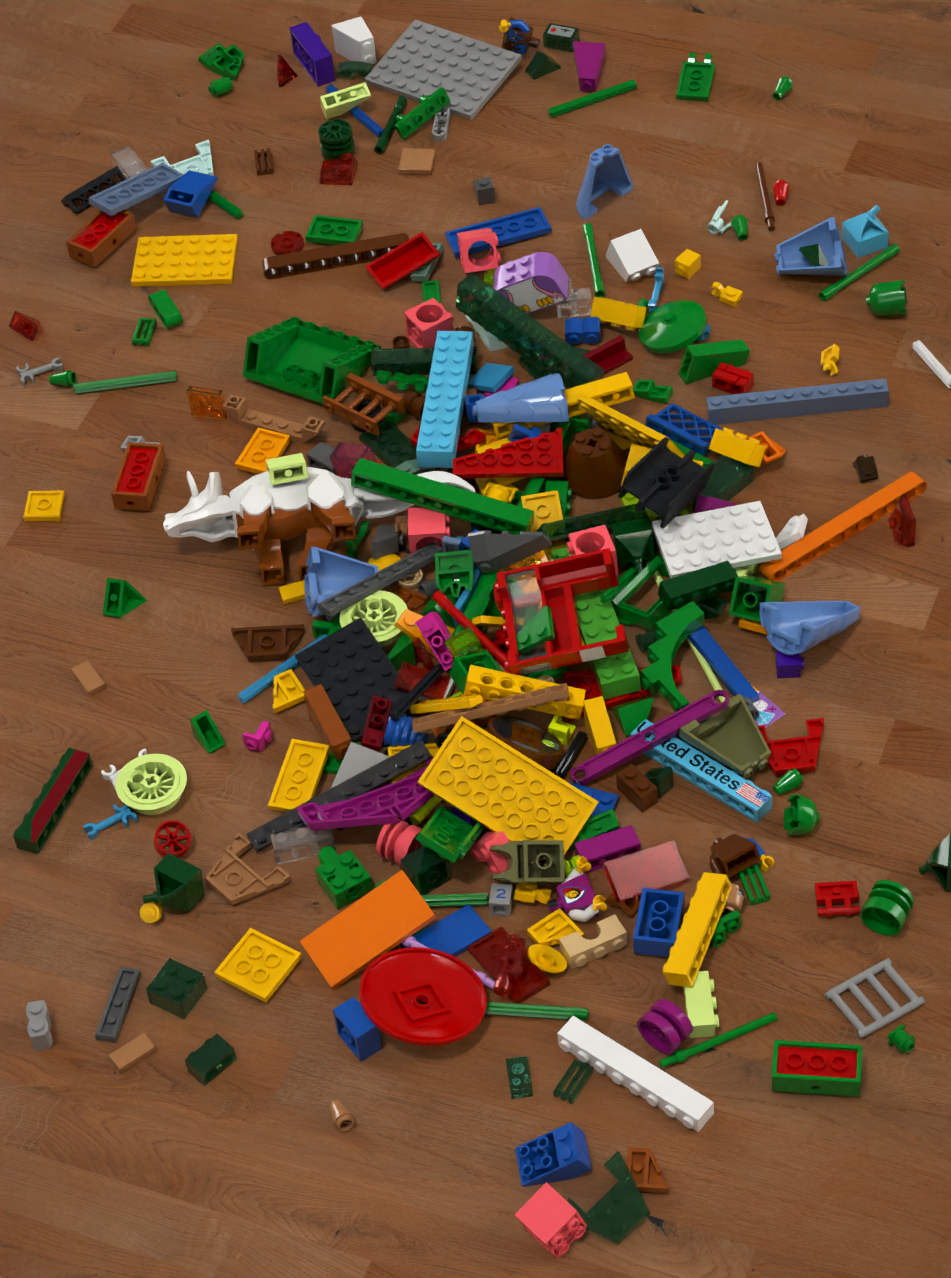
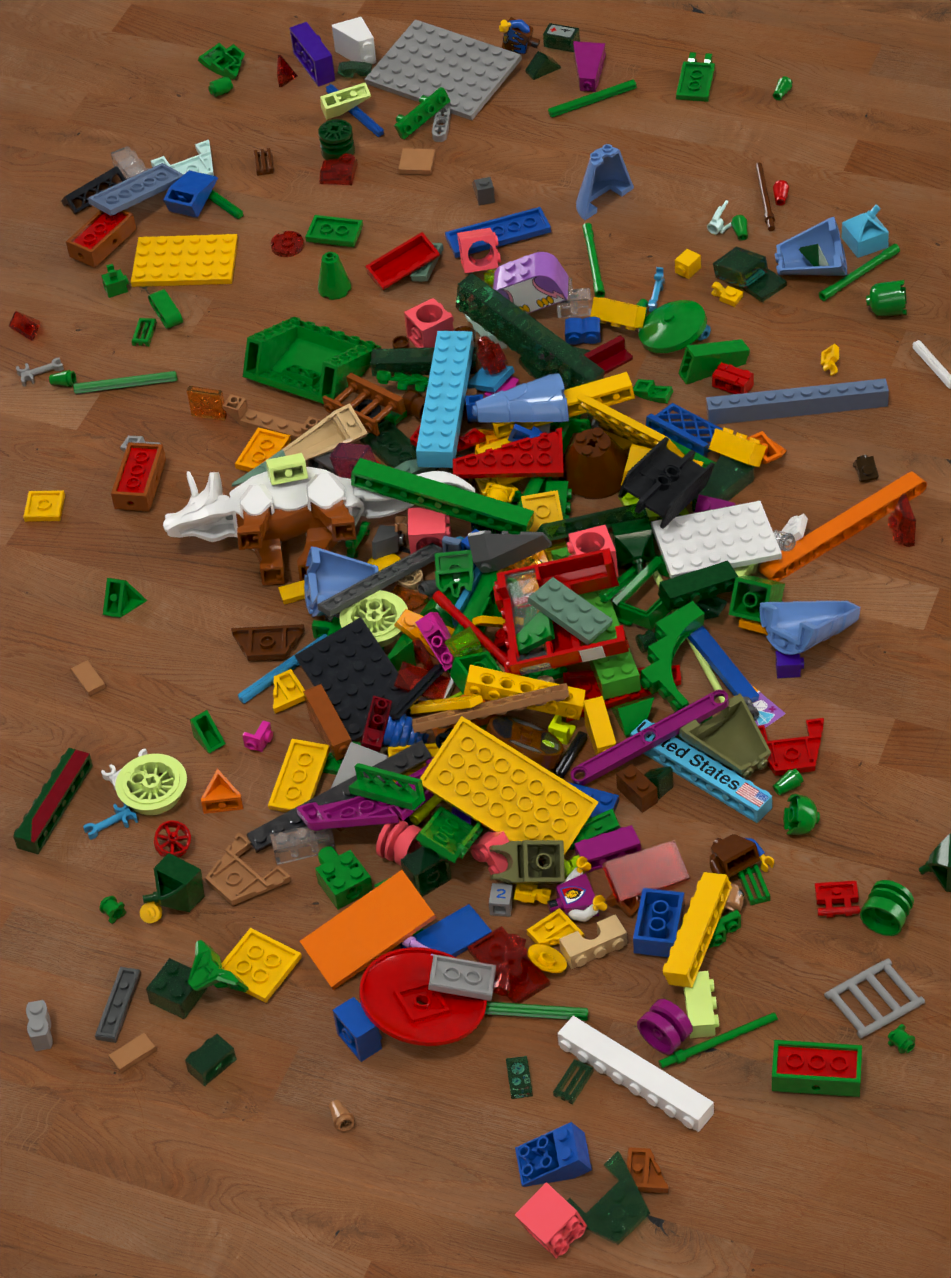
reddish brown beam [262,233,409,279] -> none
dark green piece [374,96,407,154] -> none
green axle [421,893,489,907] -> none
green tile [422,280,441,303] -> none
white slope [605,229,659,282] -> none
none -> green brick [99,896,126,924]
none -> green brick [101,264,129,298]
none -> green piece [188,940,249,992]
none -> orange slope [201,768,243,814]
none -> tan plate [231,404,368,487]
none -> green cone [317,252,352,300]
none -> green fence [349,763,425,810]
none -> light grey tile [428,954,496,1001]
none -> clear red brick [476,336,507,375]
none -> sand green plate [528,577,613,645]
none -> clear green brick [713,246,769,288]
none -> clear green tile [738,265,787,302]
none -> clear cone [773,530,796,551]

